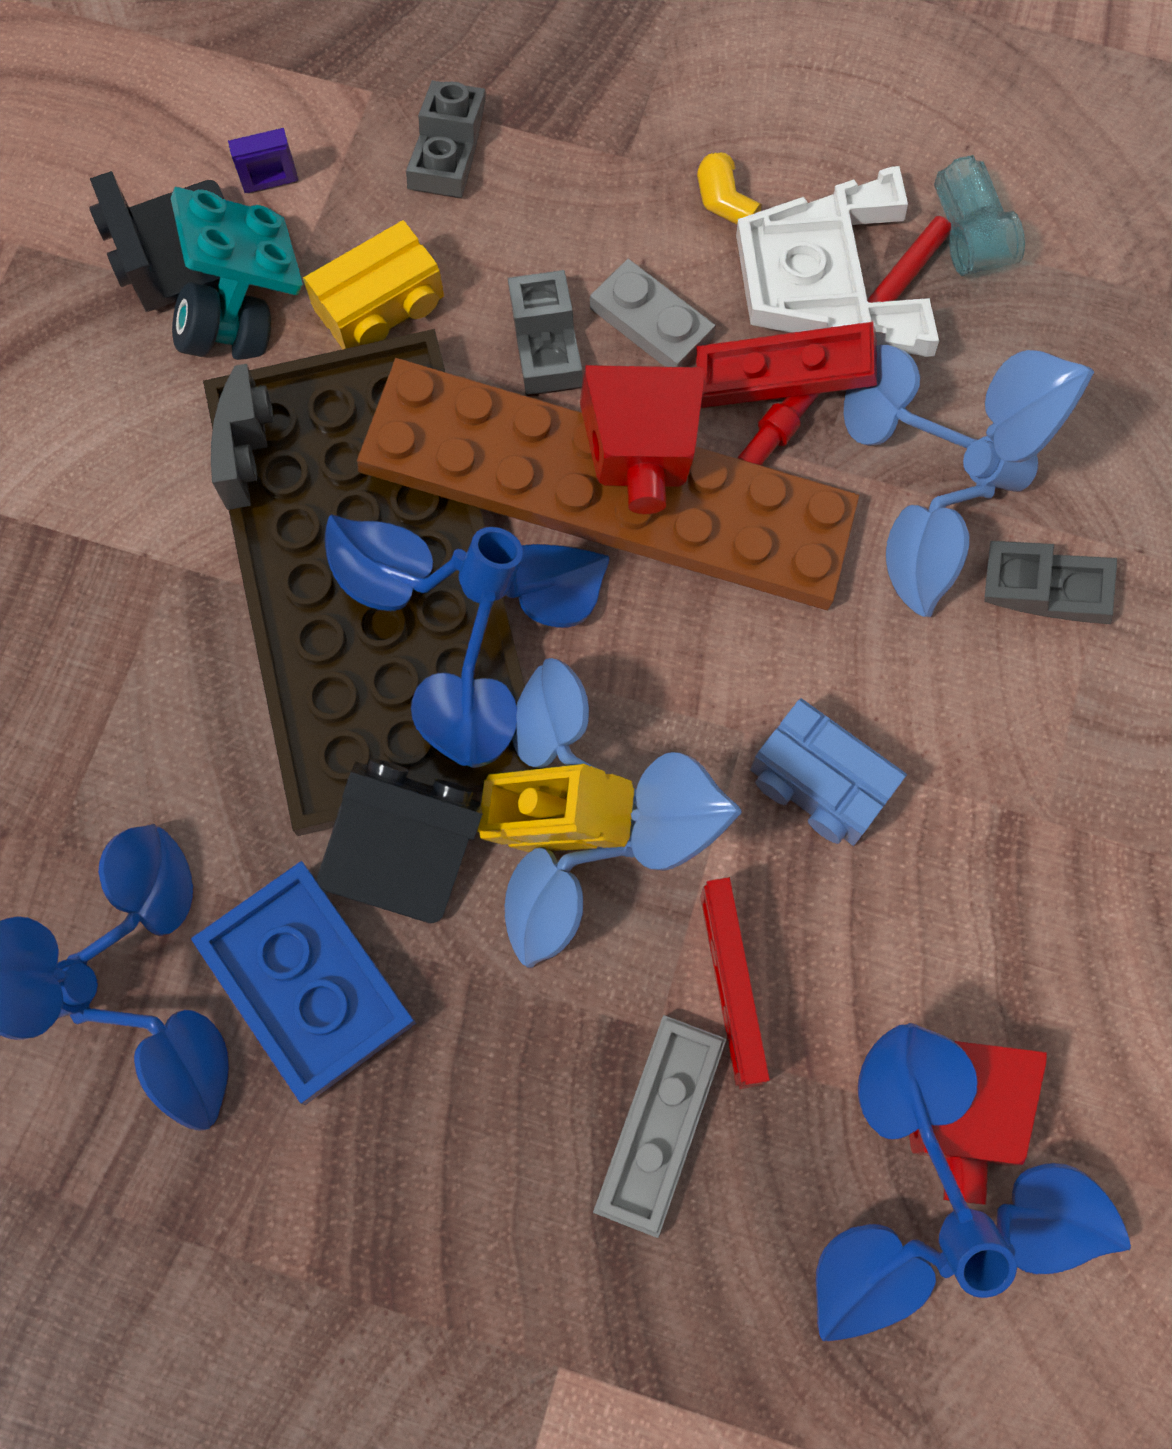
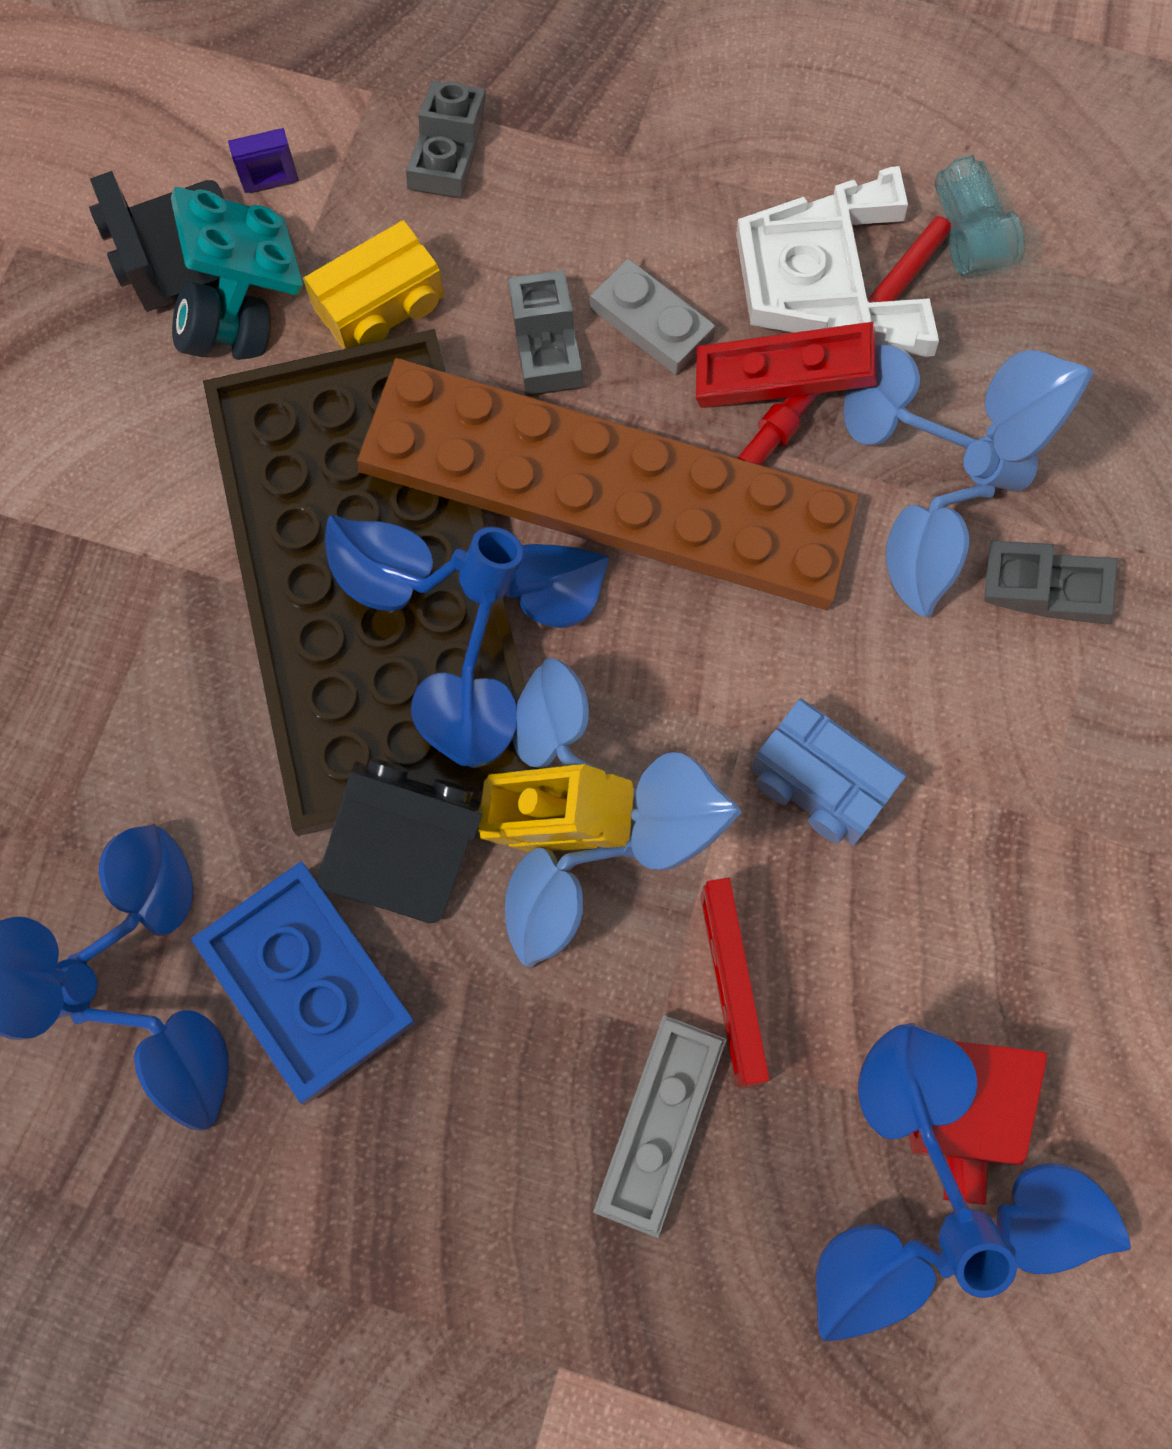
dark grey slope [211,364,274,510] -> none
red torso [580,365,705,514] -> none
yellow arm [697,152,762,225] -> none

